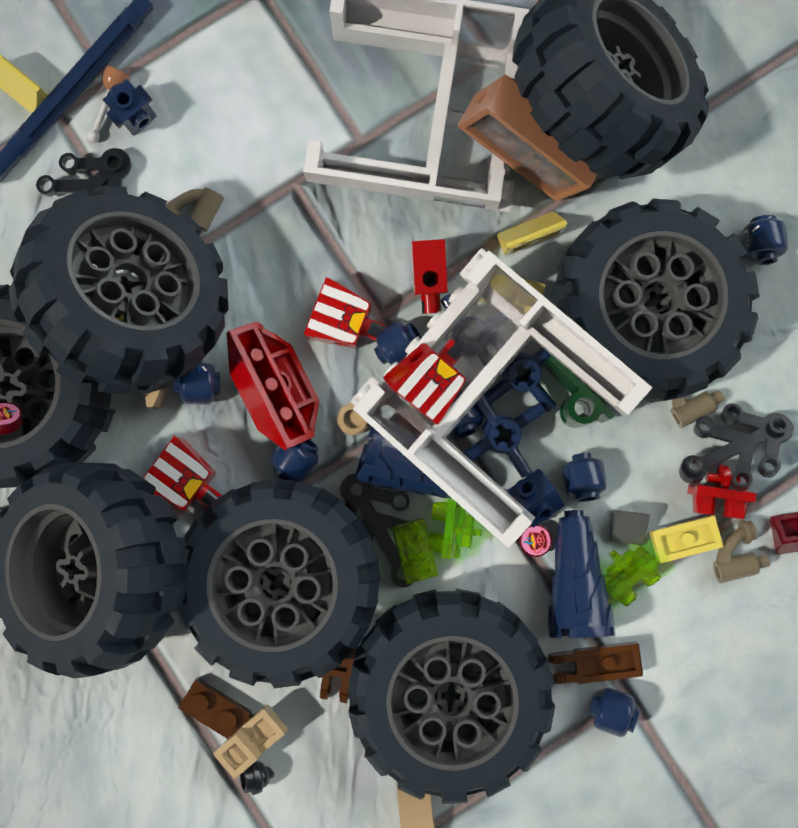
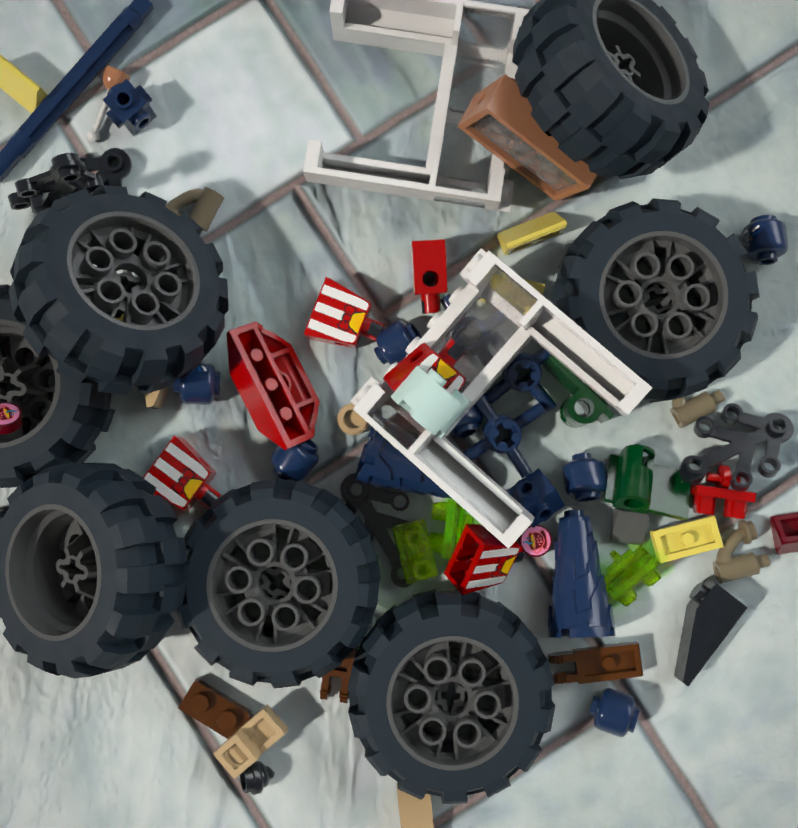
none -> black plant [8,153,104,216]
none -> light aqua cylinder [390,365,471,439]
none -> red torso [444,524,524,595]
none -> dark green piece [603,444,691,521]
none -> black slope [674,580,748,687]

